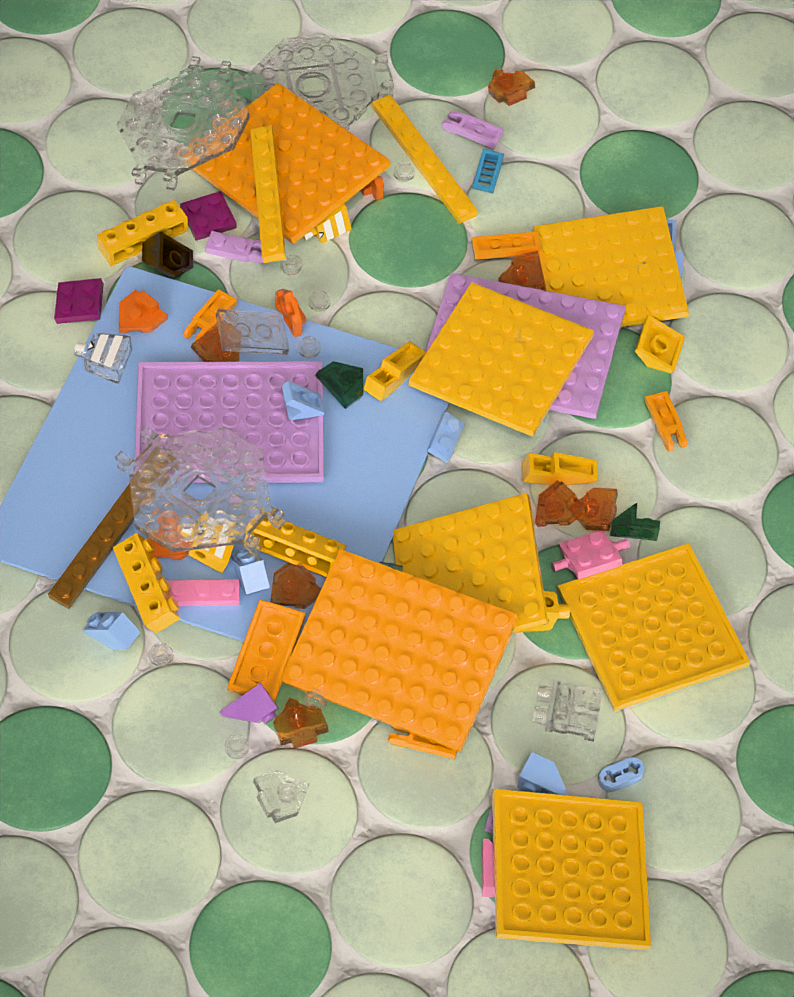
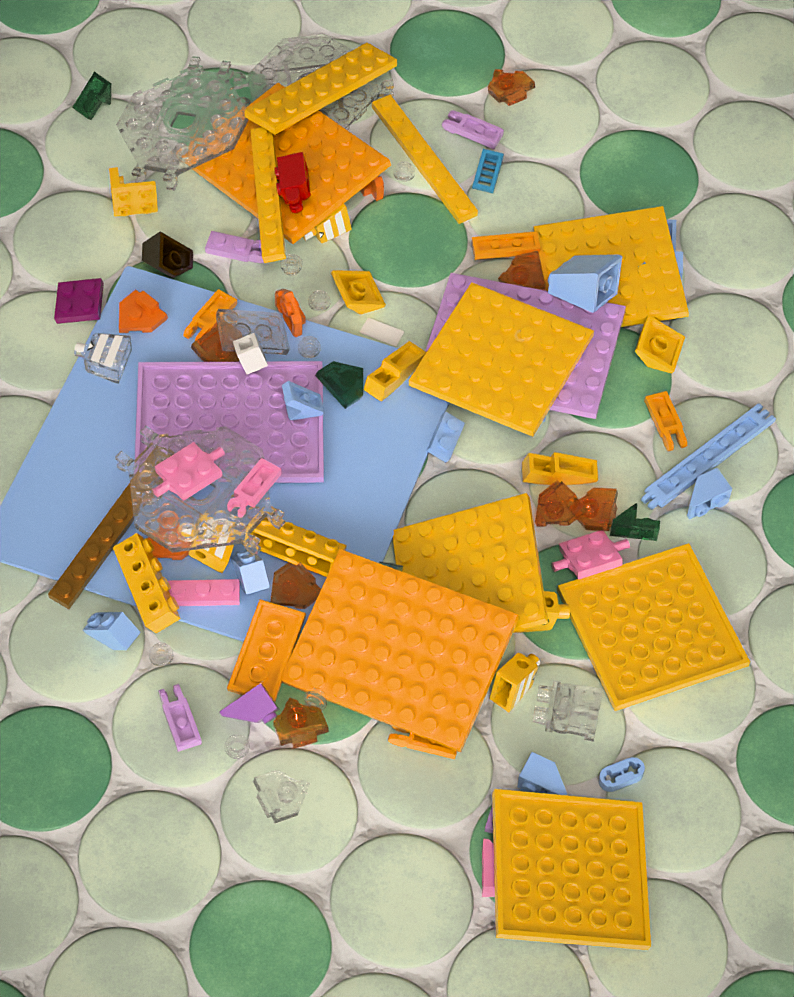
yellow brick [97,199,188,266] -> none
magenta plate [180,191,237,241] -> none
none -> clear green slope [72,71,112,120]
none -> yellow bracket [109,167,158,216]
none -> bright pink plate [152,442,225,501]
none -> lavender hinge [158,684,202,752]
none -> bright pink plate [227,458,282,518]
none -> white brick [233,333,268,374]
none -> yellow plate [245,43,397,135]
none -> red hinge [274,152,311,214]
none -> yellow slope [331,270,386,315]
none -> white sticker [360,318,404,346]
none -> yellow torso [489,653,540,712]
none -> light blue slope [548,254,622,313]
none -> light blue hinge [641,403,776,510]
none -> light blue slope [687,468,732,519]

